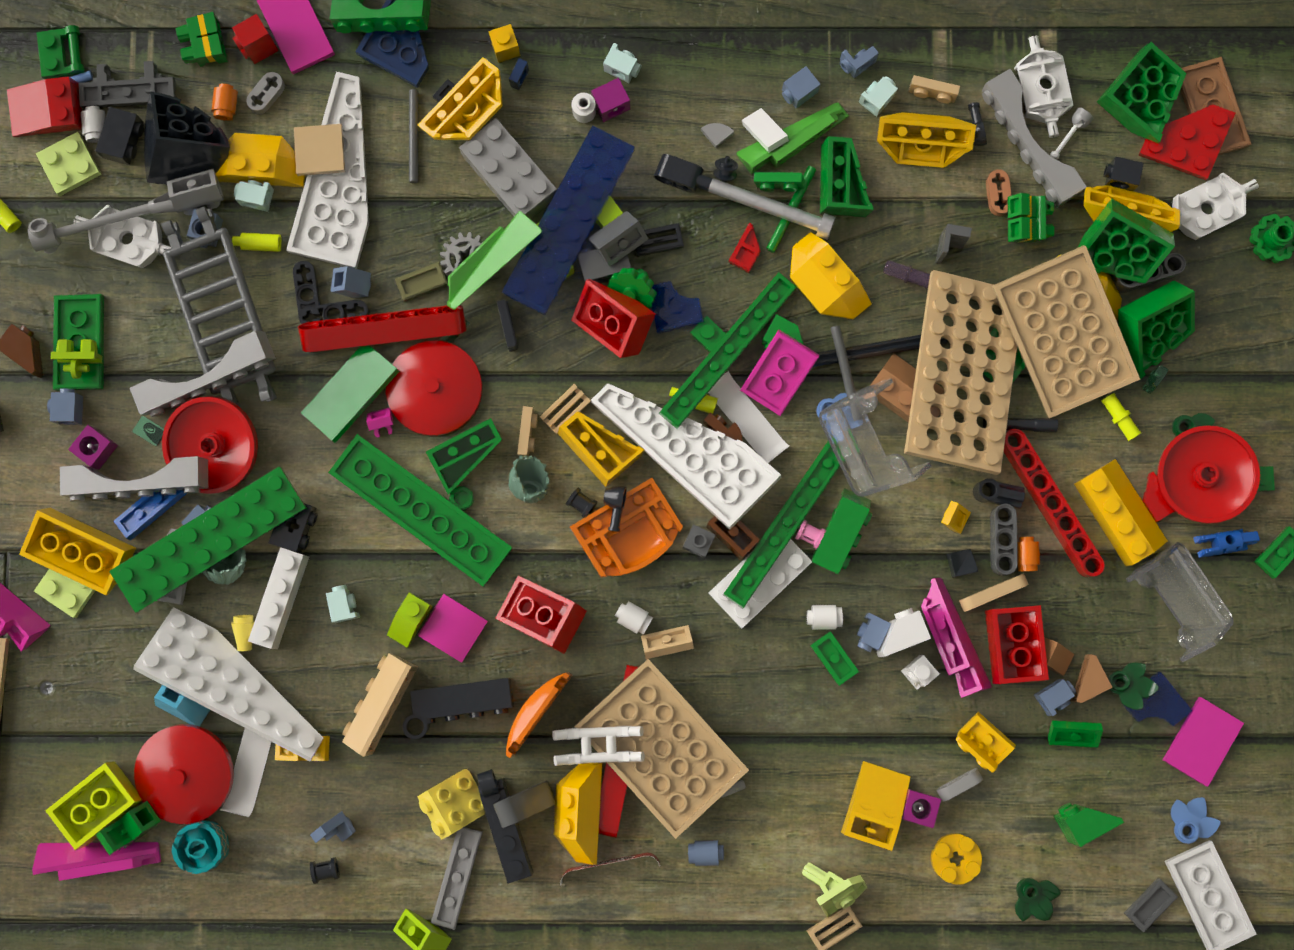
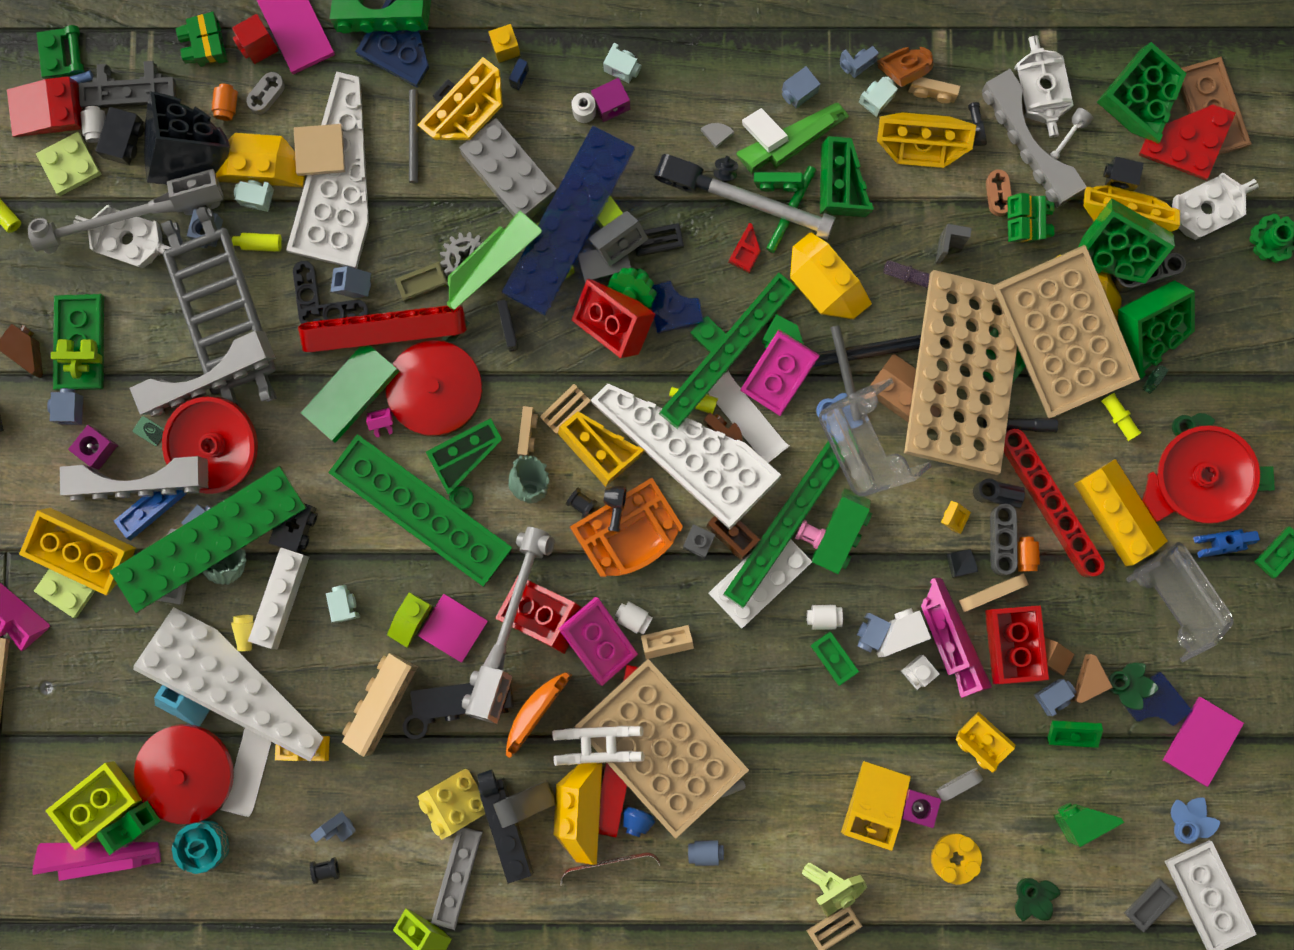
none -> light grey bar [462,527,554,724]
none -> dark pink tile [558,597,638,686]
none -> blue cone [623,807,655,837]
none -> dark orange tile [877,47,934,87]

